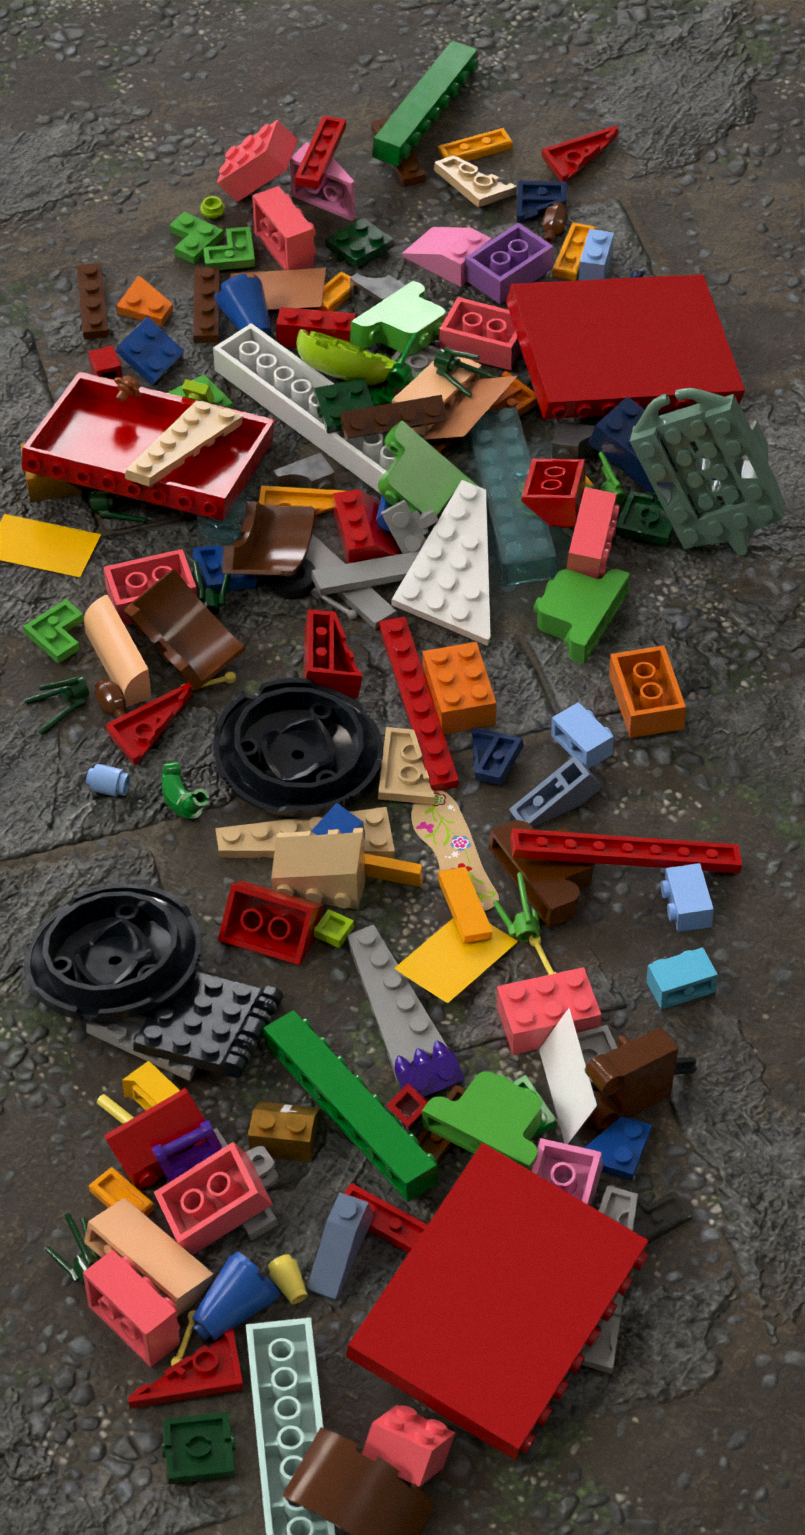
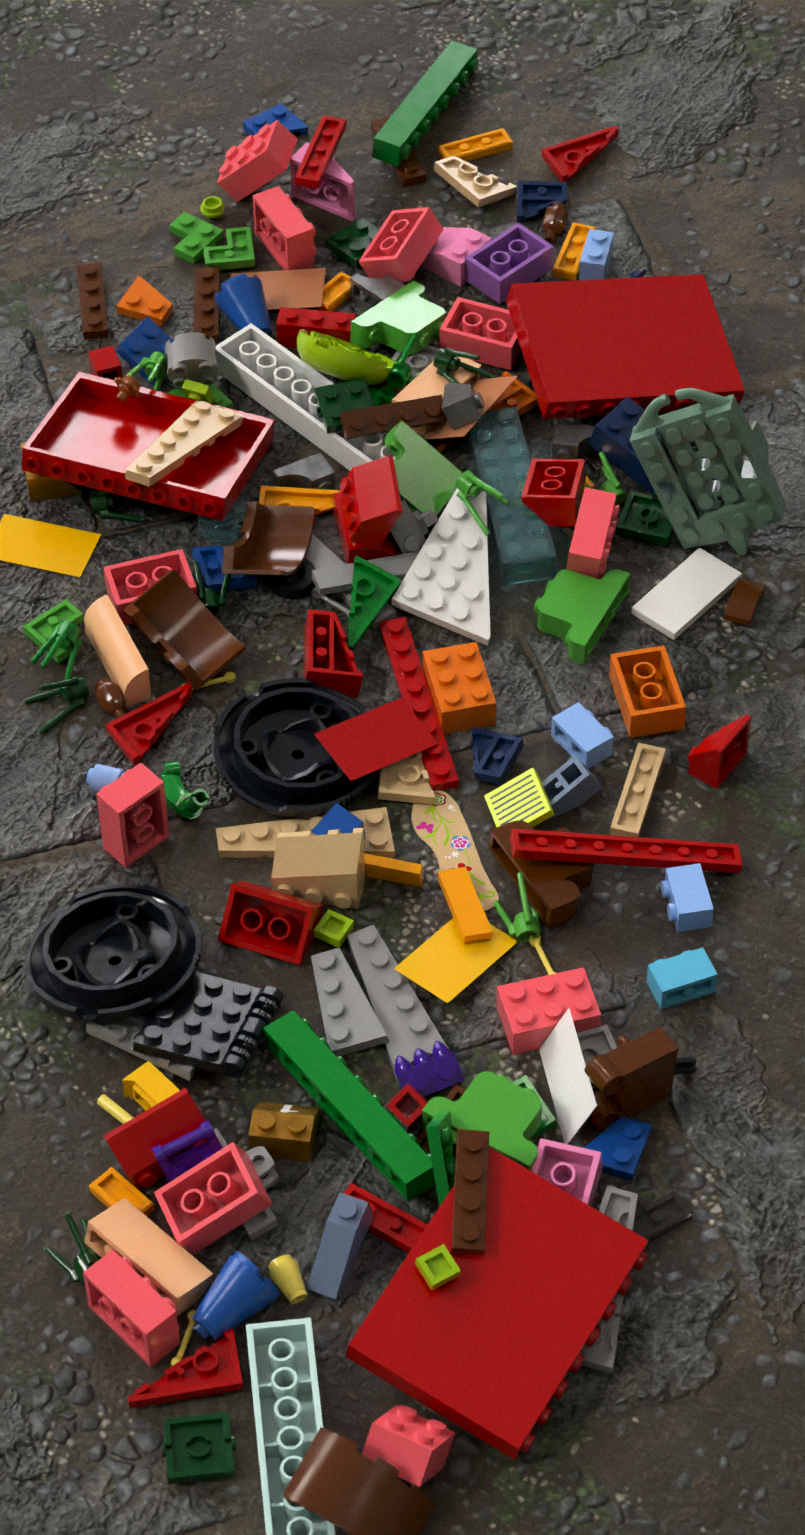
none -> green plant [31,620,82,680]
none -> coral brick [96,763,170,868]
none -> bright green plant [125,352,168,391]
none -> light grey brick [164,332,219,389]
none -> blue wing [243,103,308,136]
none -> light grey wing [311,948,390,1057]
none -> red sticker [314,698,438,781]
none -> red slope [340,456,403,549]
none -> green wing [347,556,402,652]
none -> coral brick [358,207,444,282]
none -> lime plate [415,1244,461,1290]
none -> green wing [426,1111,455,1206]
none -> dark grey slope [442,383,485,430]
none -> reddish brown plate [451,1129,490,1255]
none -> bright green plant [455,470,509,536]
none -> neon yellow tile [484,768,555,827]
none -> tan plate [610,743,666,837]
none -> white tile [631,548,742,640]
none -> red slope [687,714,751,789]
none -> reddish brown slope [723,578,765,625]

